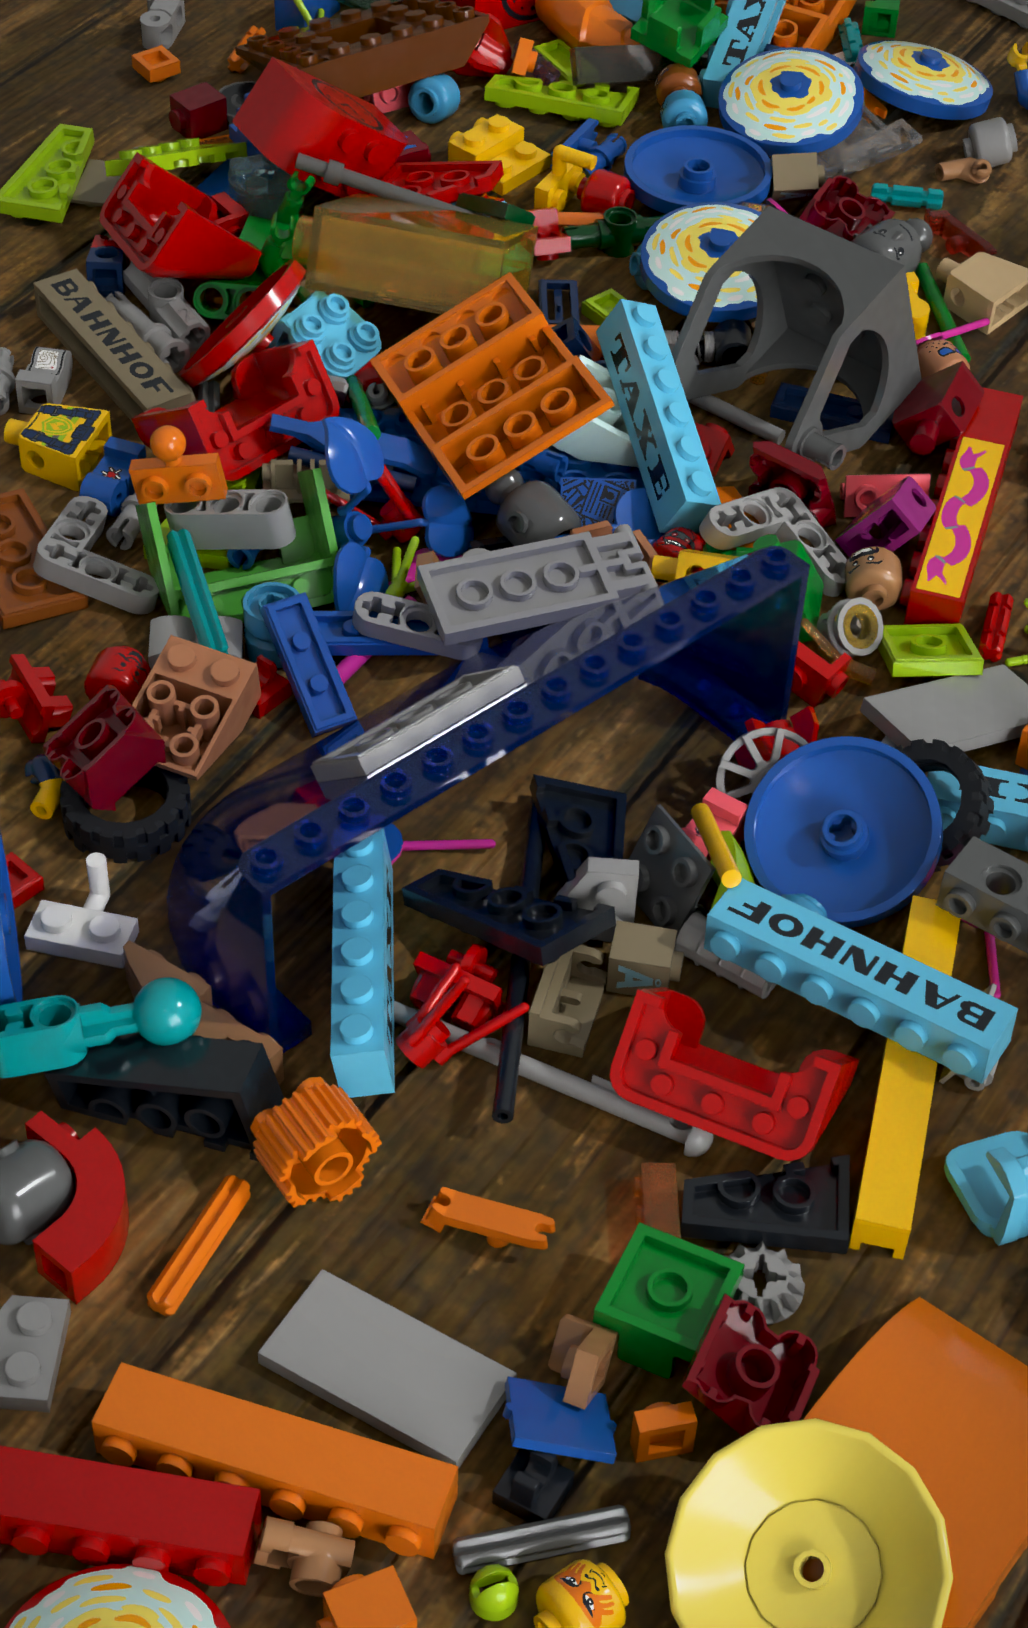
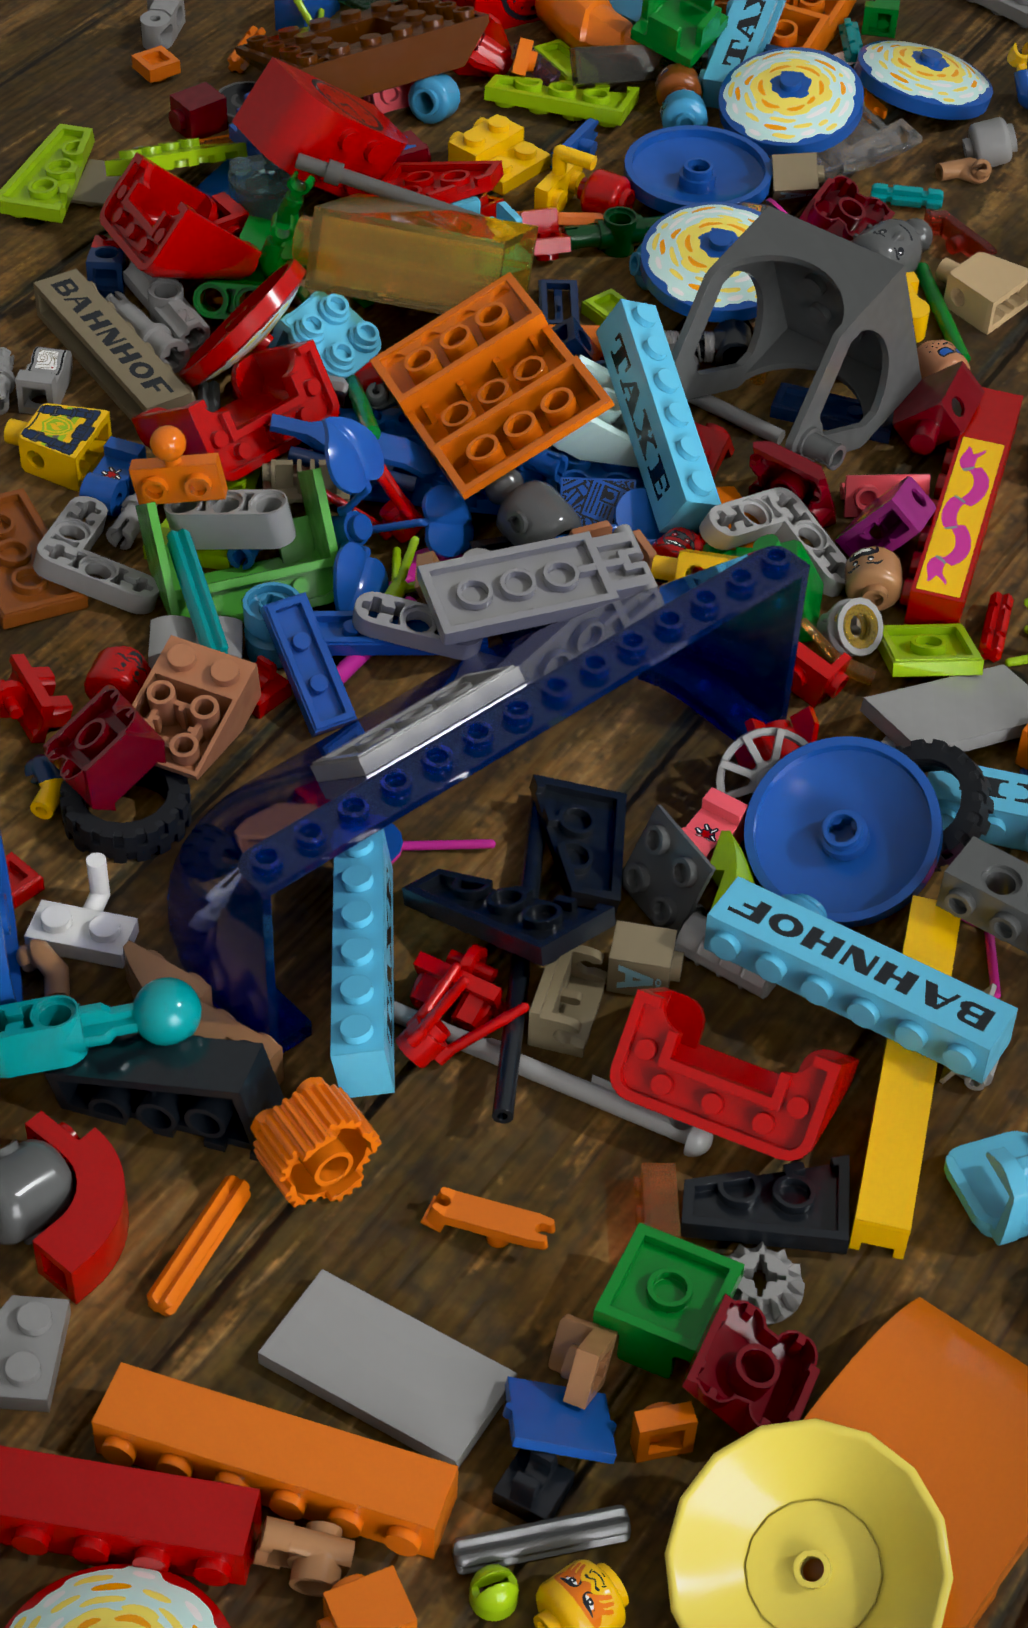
dark green tile [455,193,536,230] -> none
light grey wing [557,857,639,942] -> none
blue pin [582,133,627,178] -> none
yellow bar [691,803,742,888] -> none
dark pink piece [916,318,990,348] -> none
none -> medium nougat arm [16,939,71,997]

